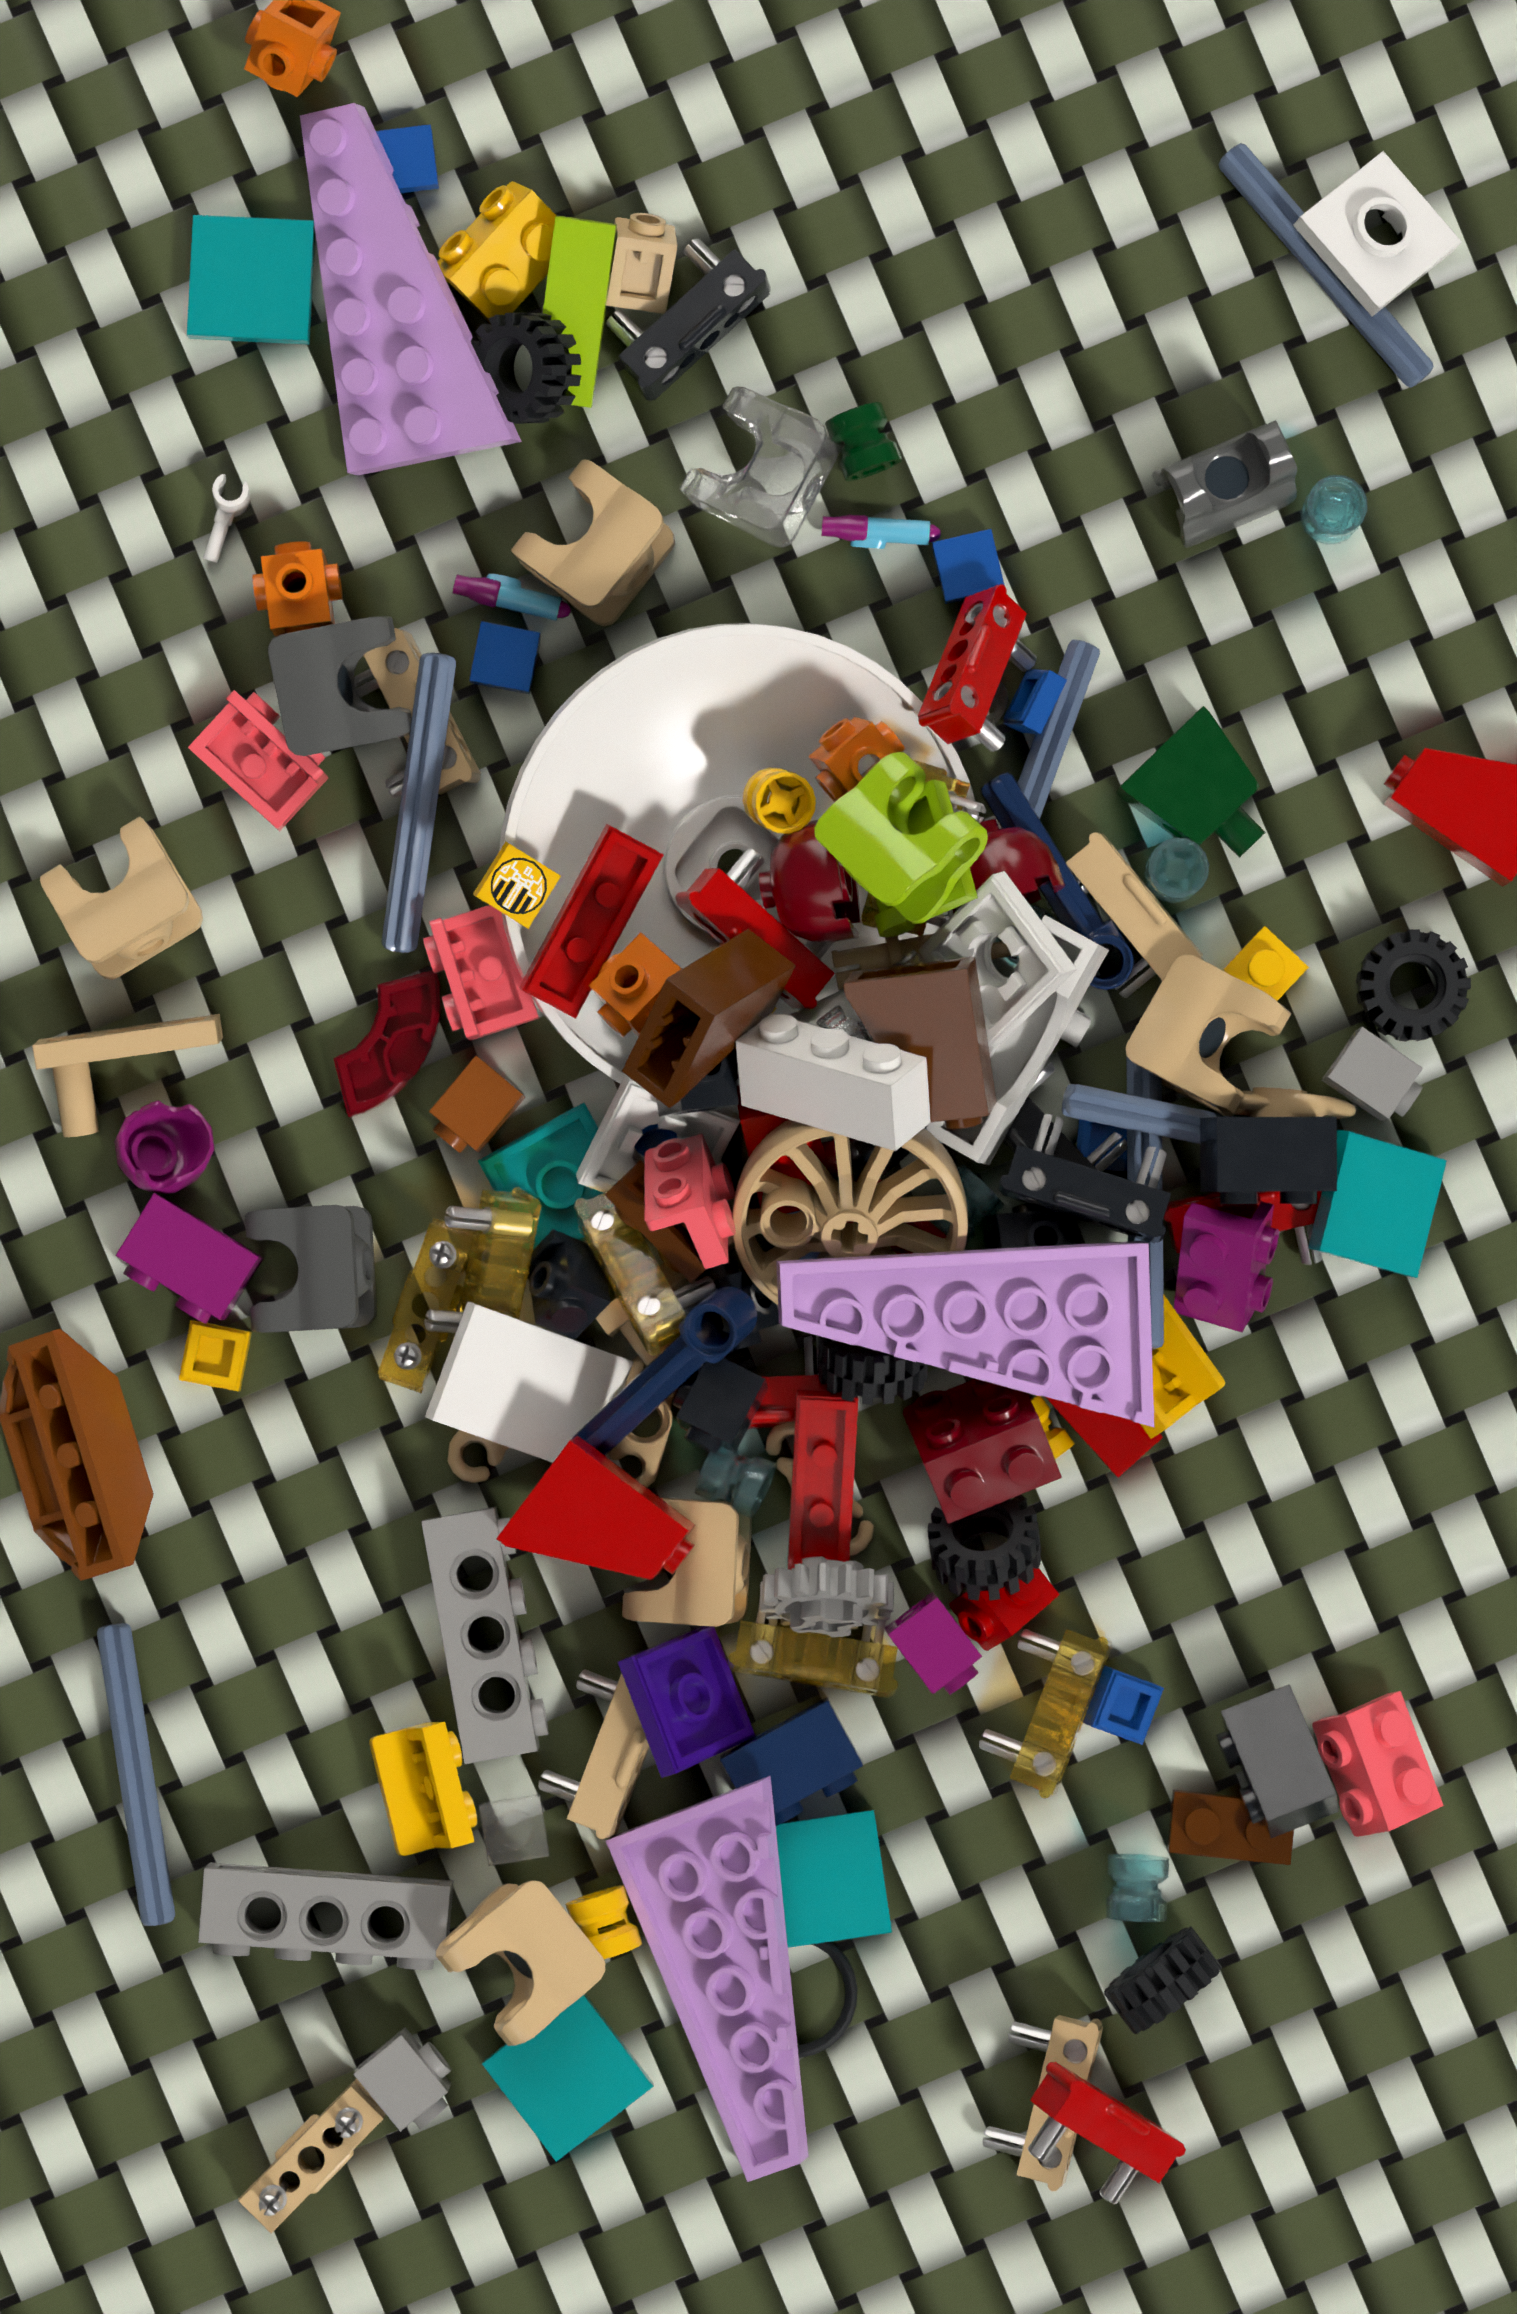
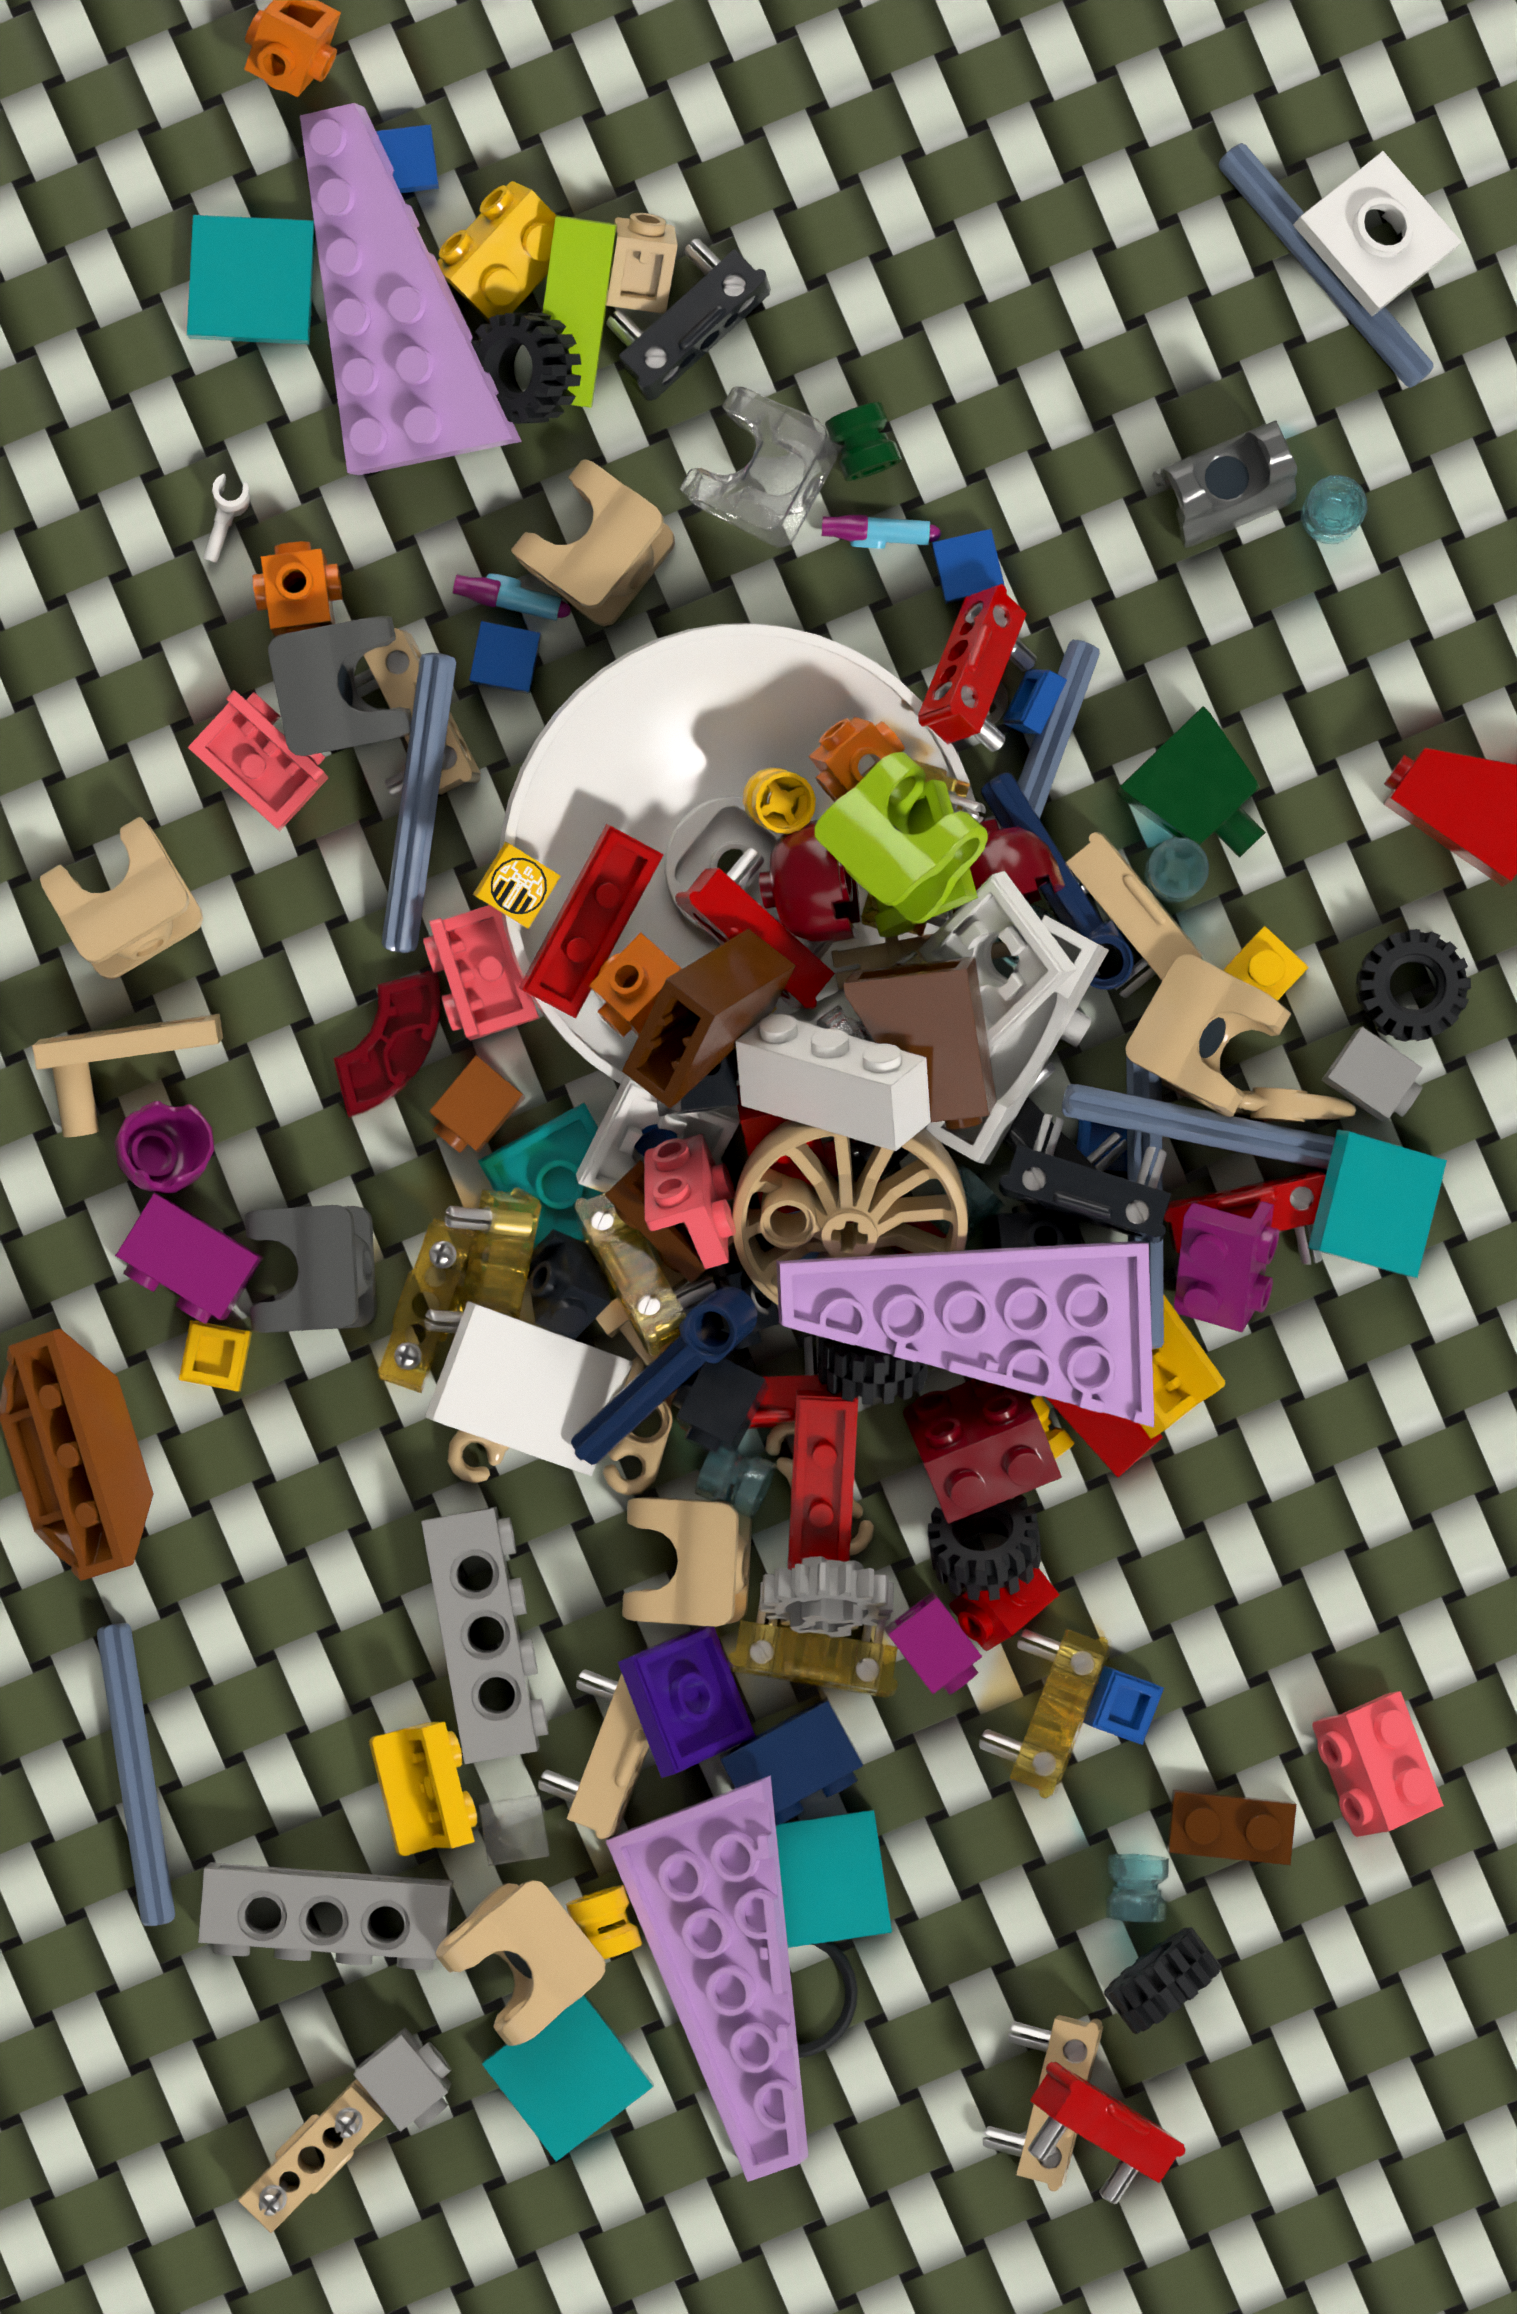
red slope [496,1436,695,1580] -> none
black brick [1200,1117,1337,1204] -> none
brick [1216,1684,1339,1838] -> none

